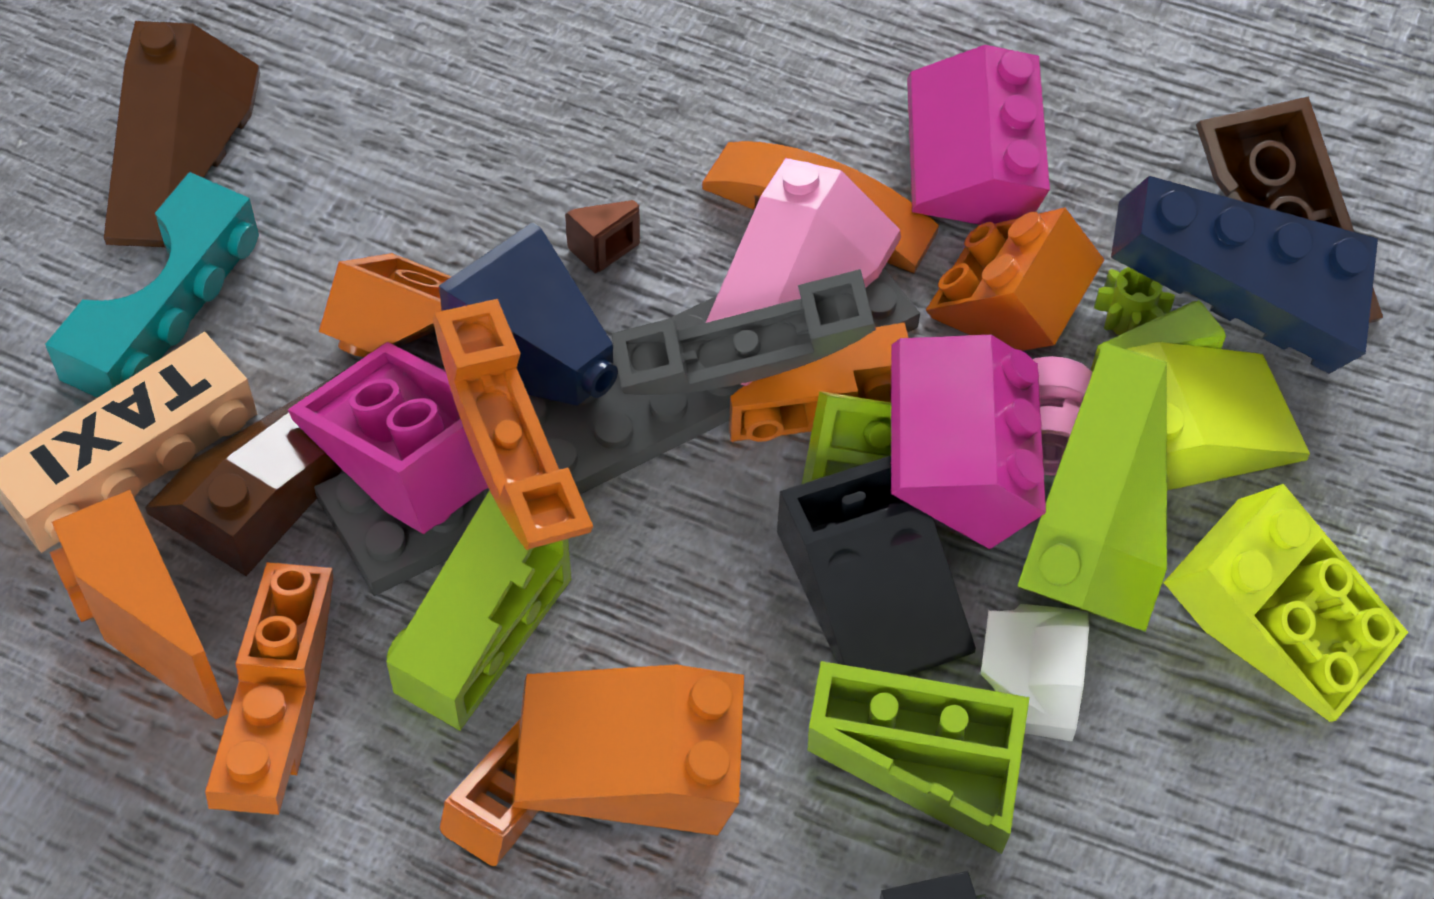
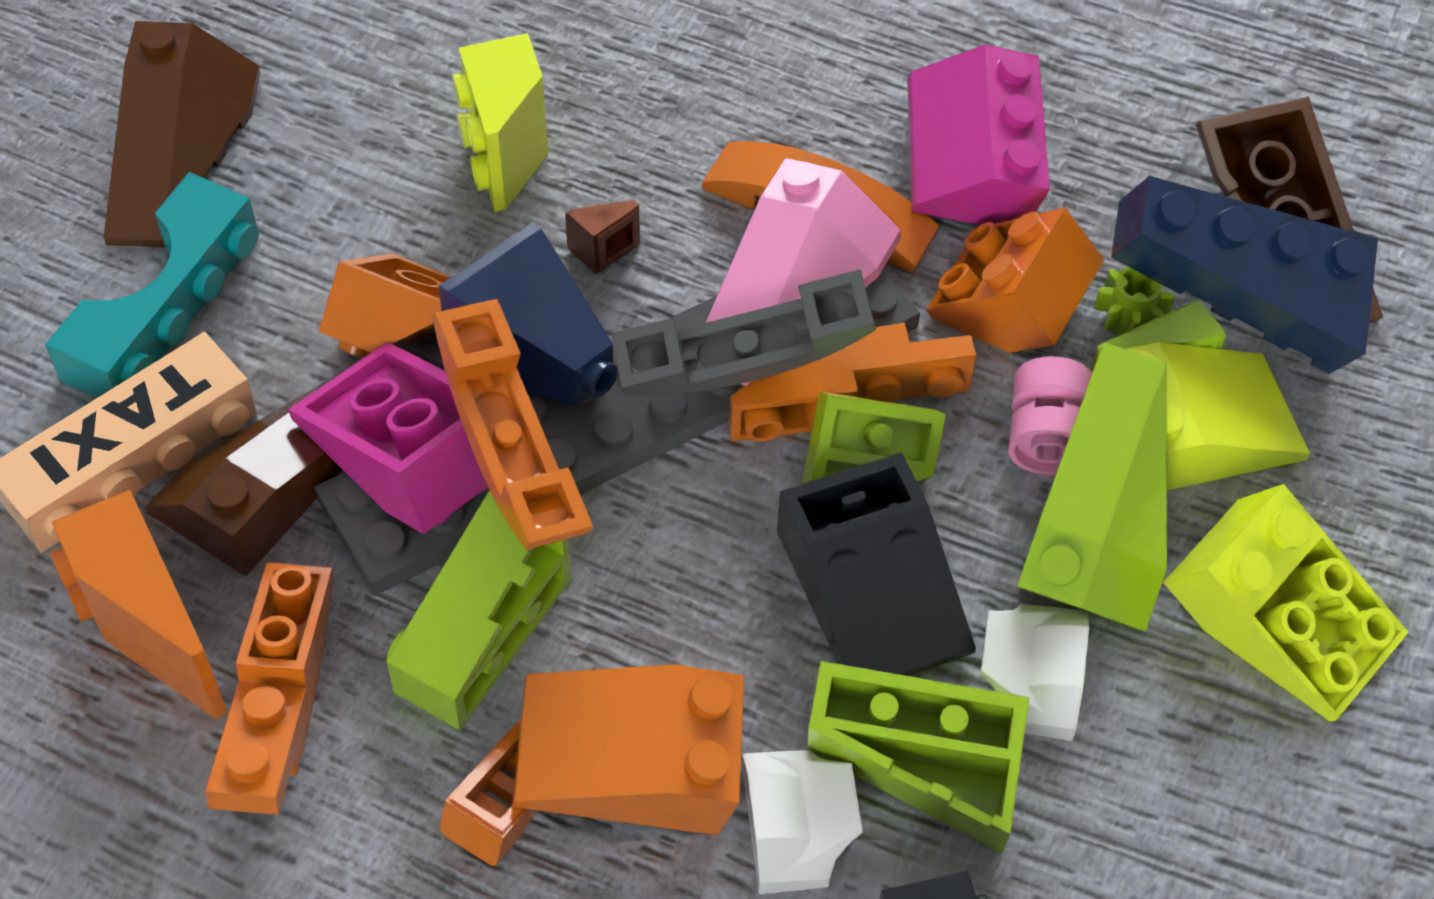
dark pink slope [891,335,1046,549] -> none
none -> neon yellow slope [452,33,548,212]
none -> white slope [742,750,863,894]

